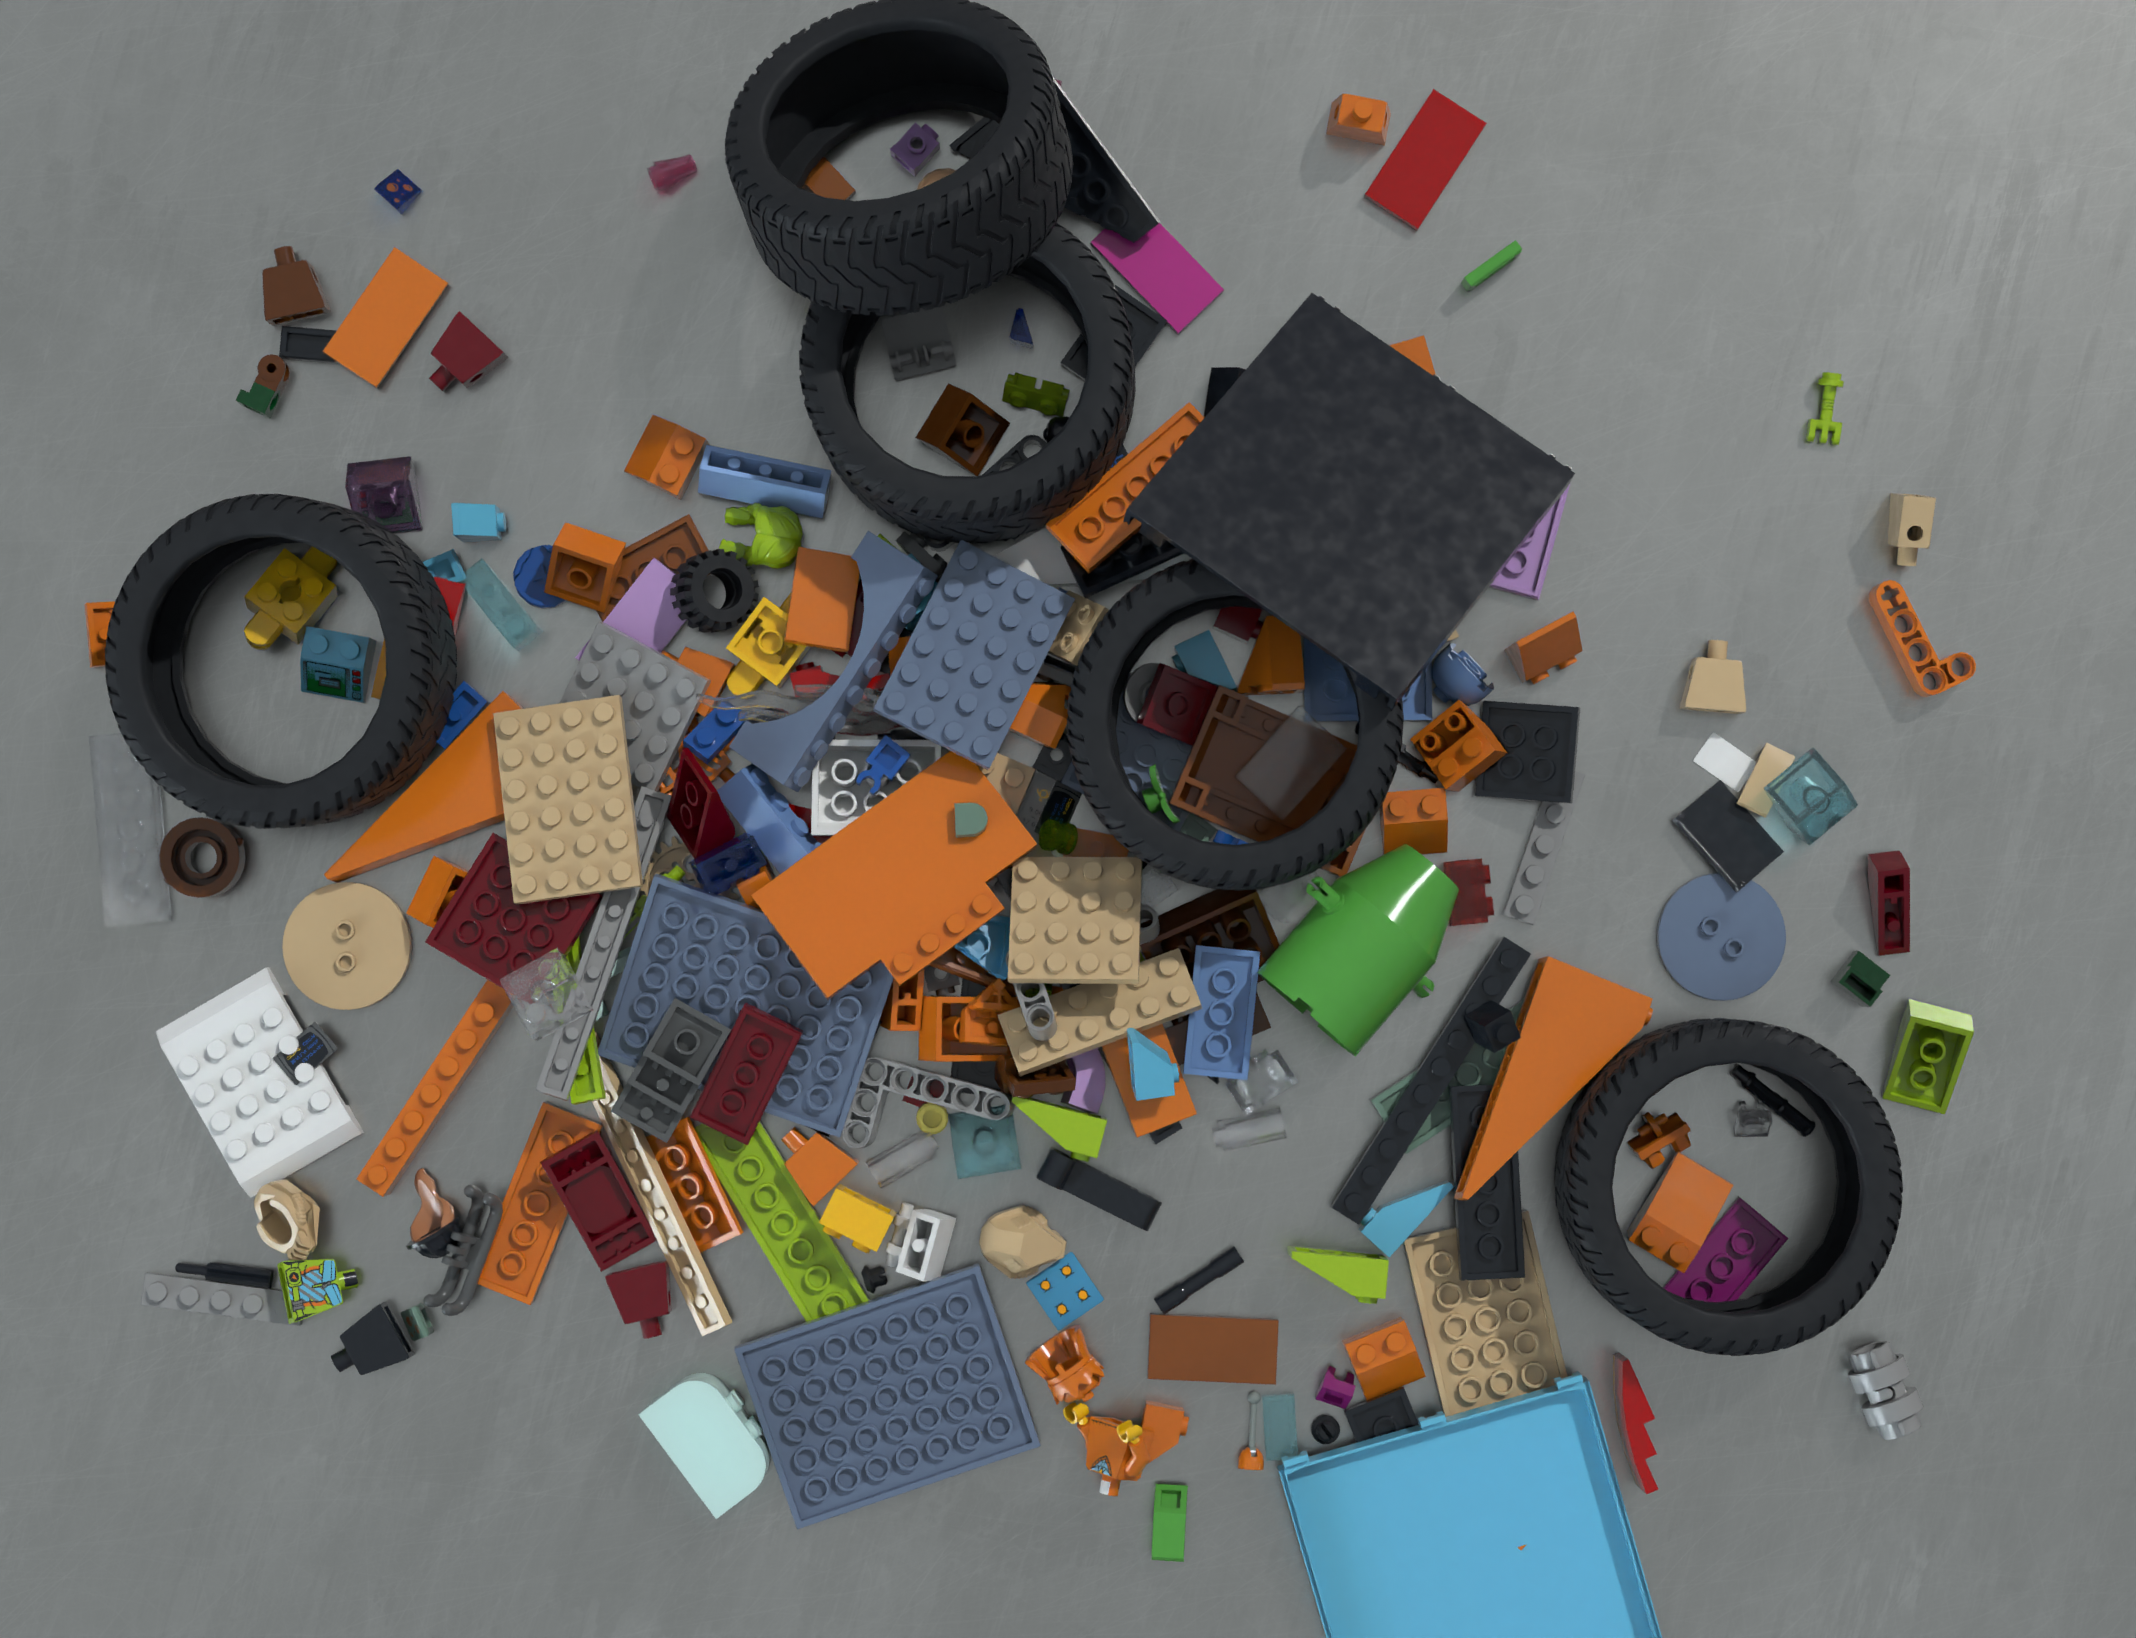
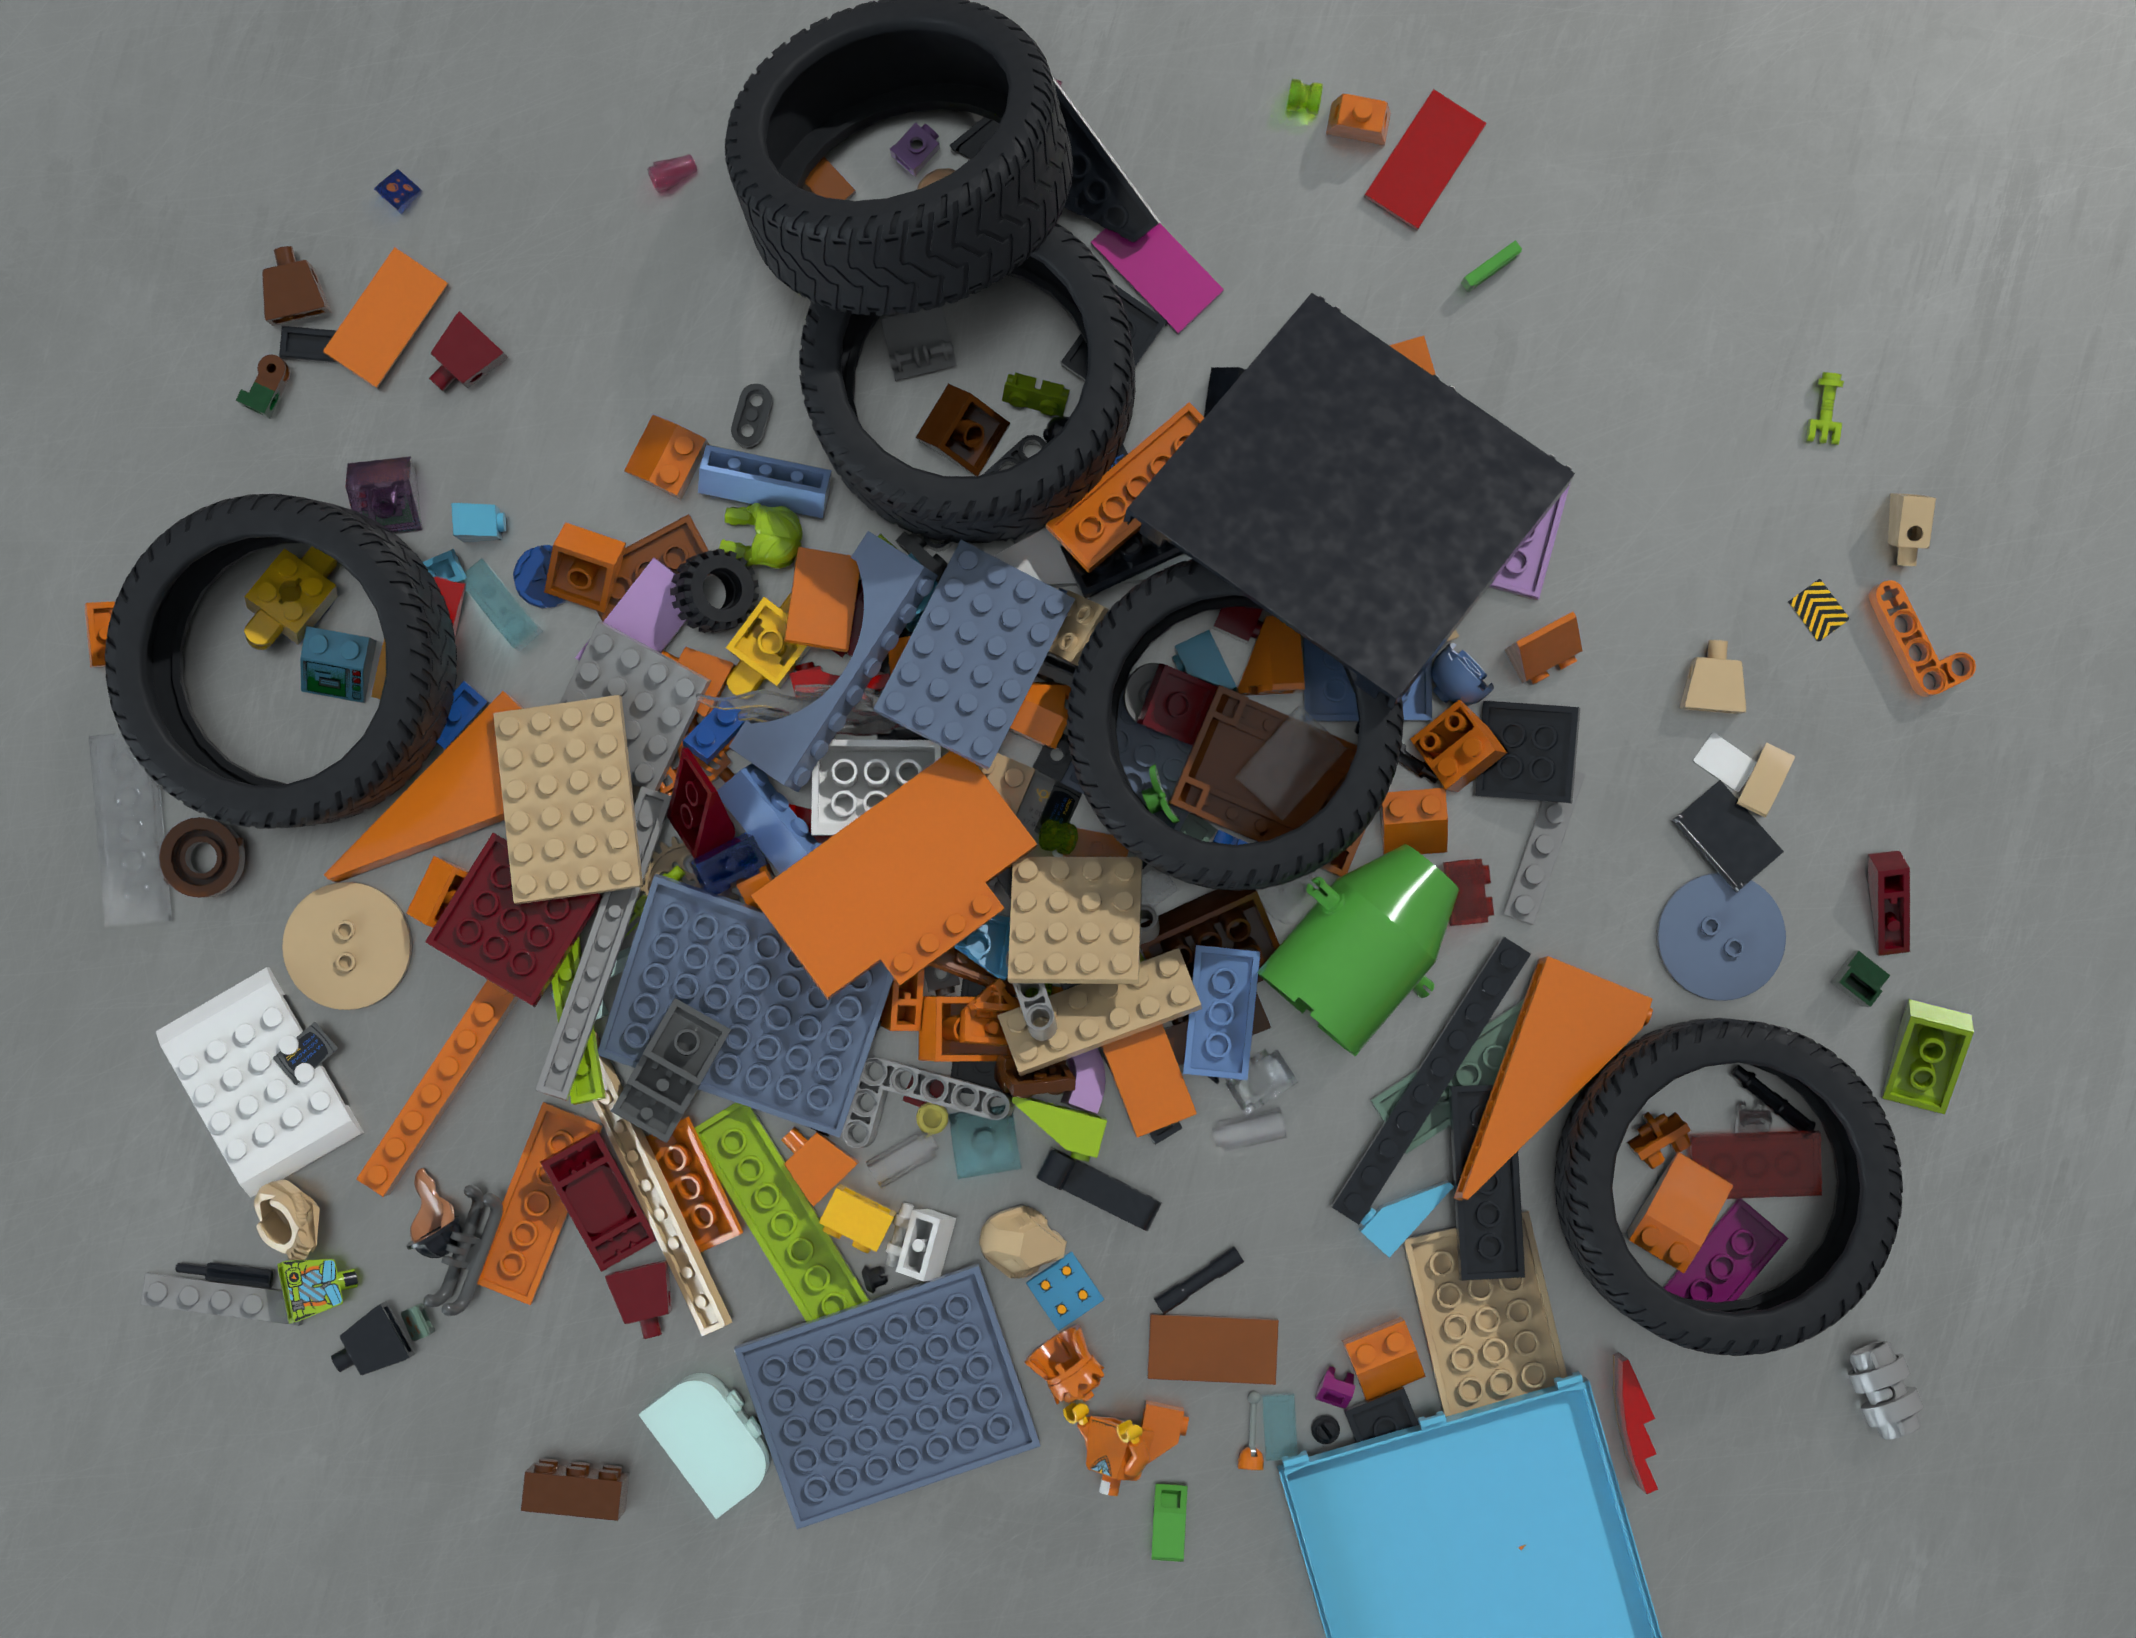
clear slope [499,948,594,1041] -> none
dark red tile [690,1003,803,1145] -> none
blue plate [856,735,911,796] -> none
sand green tile [954,803,988,838] -> none
clear blue slope [1009,308,1034,349] -> none
medium azure slope [1127,1028,1179,1101] -> none
lime slope [1287,1246,1389,1304] -> none
black brick [1465,1000,1521,1053] -> none
clear light blue slope [1764,748,1858,846] -> none
none -> reddish brown brick [521,1459,630,1521]
none -> dark grey plate [731,383,773,447]
none -> clear neon green wheel [1286,78,1323,115]
none -> clear red tile [1690,1130,1822,1199]
none -> sticker [1788,578,1849,641]

